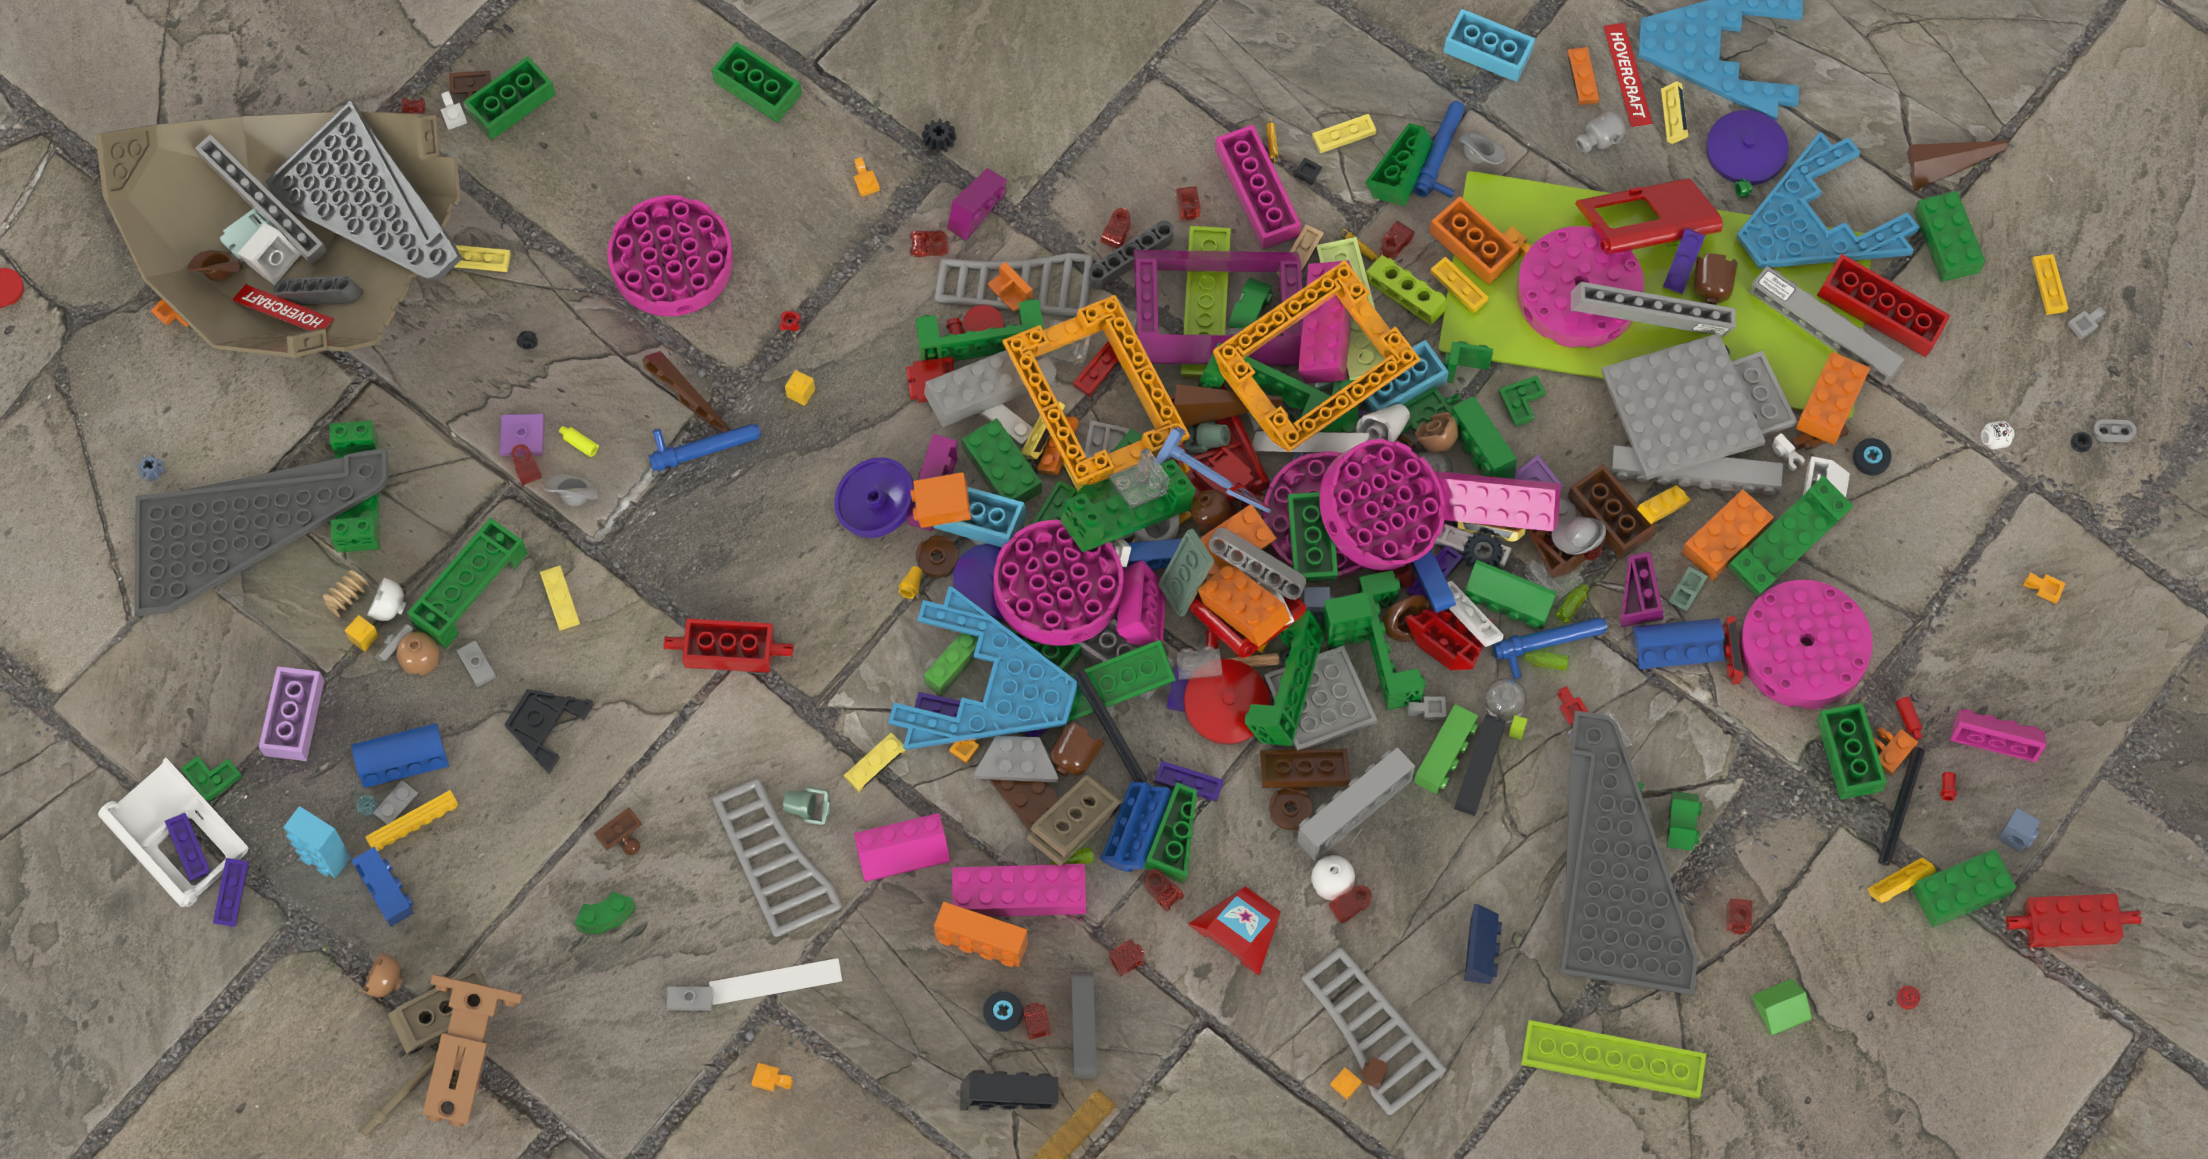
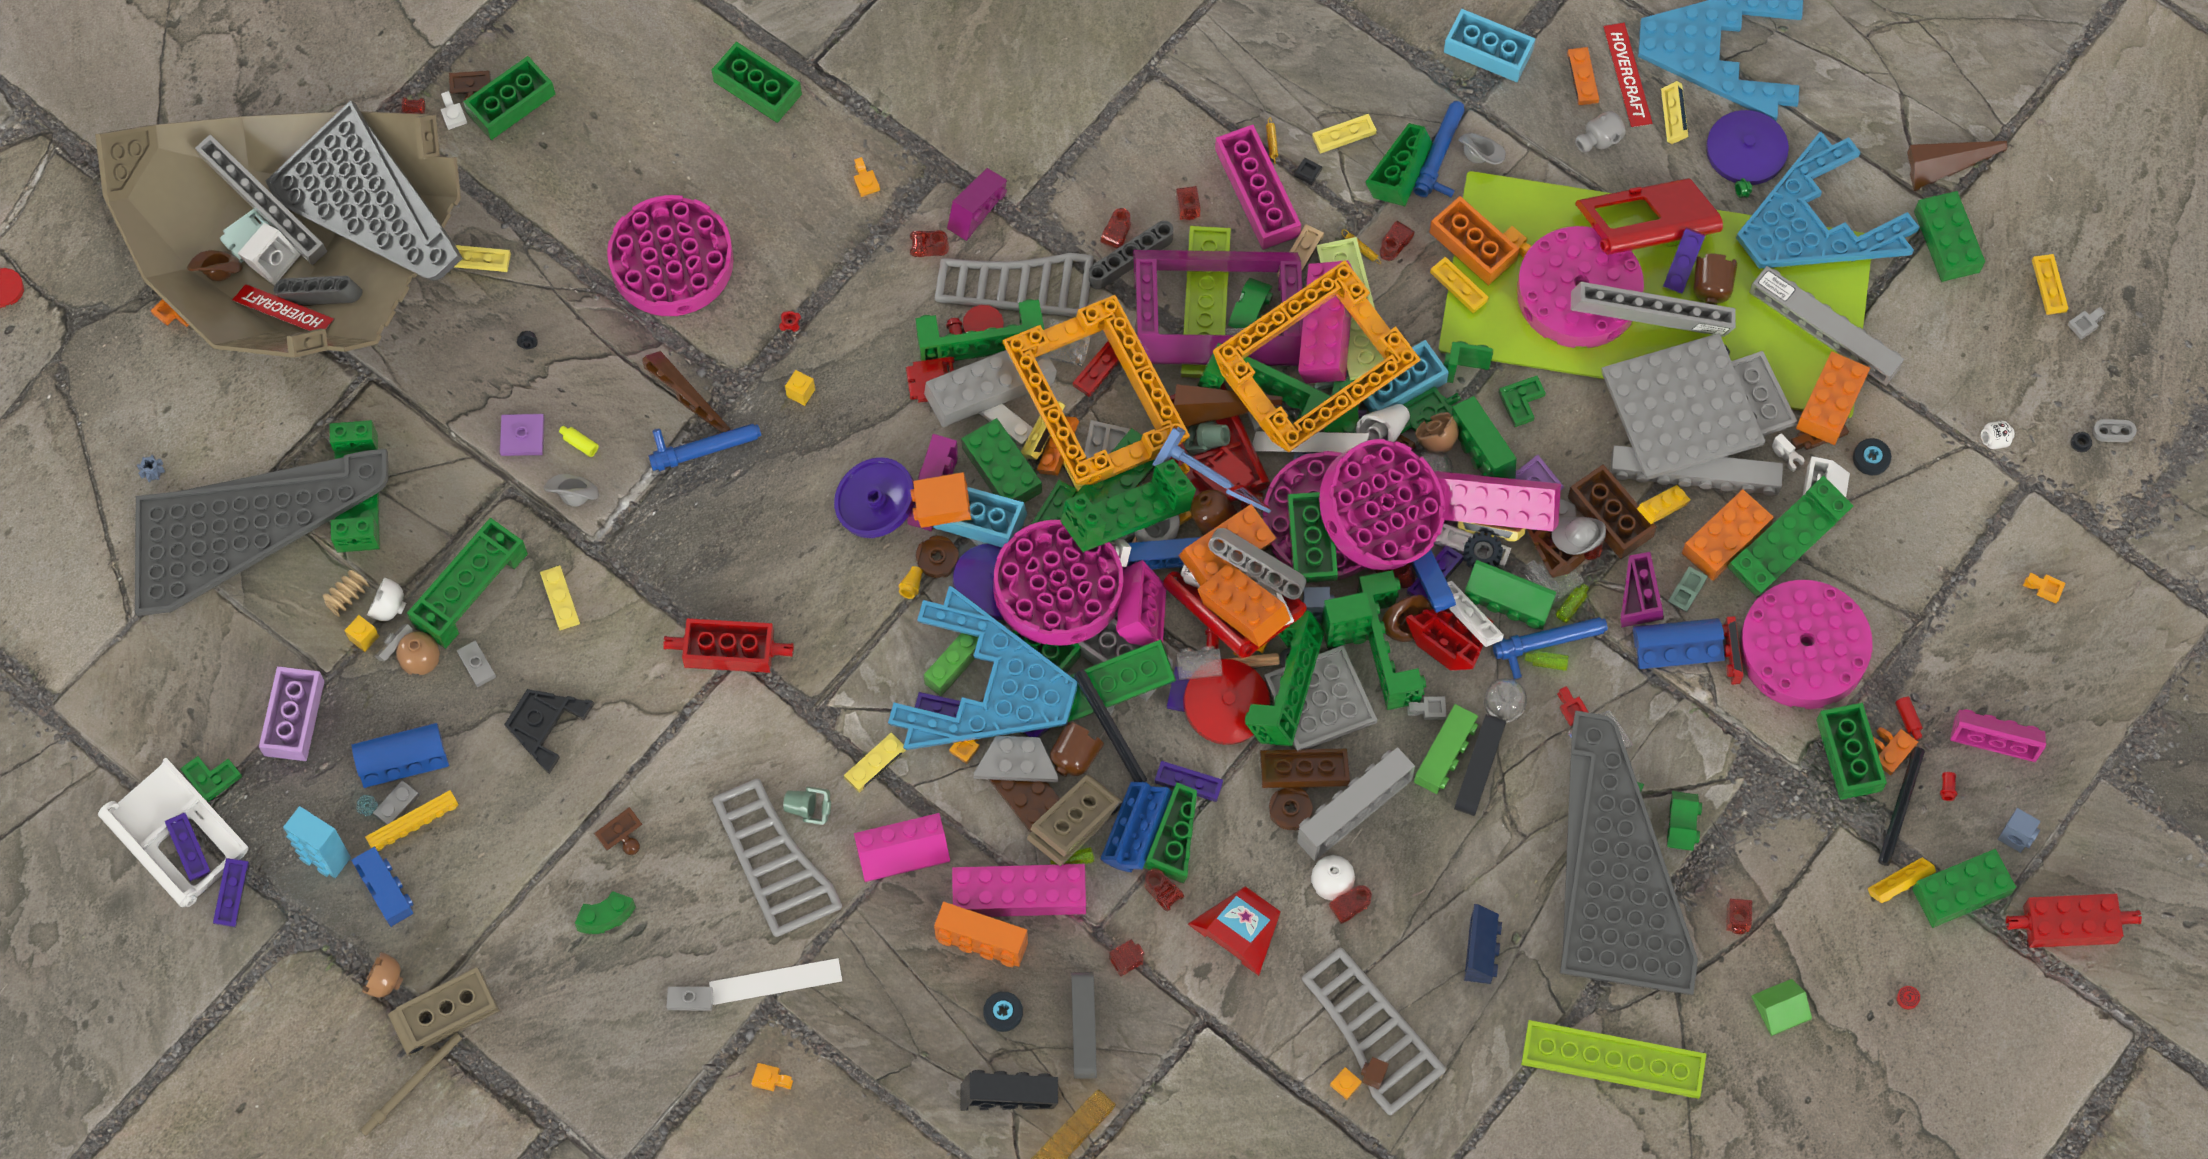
medium nougat brick [422,975,524,1127] -> none
clear red piece [511,444,542,486] -> none
black gear [922,118,956,154] -> none
orange panel [988,262,1033,313] -> none
clear red brick [1023,1003,1051,1040] -> none
clear bracket [1109,448,1170,508] -> none
sand green tile [1158,529,1215,617] -> none
lime brick [1366,255,1447,326] -> none
lime piece [1508,715,1528,740] -> none
red brick [1816,253,1951,358] -> none

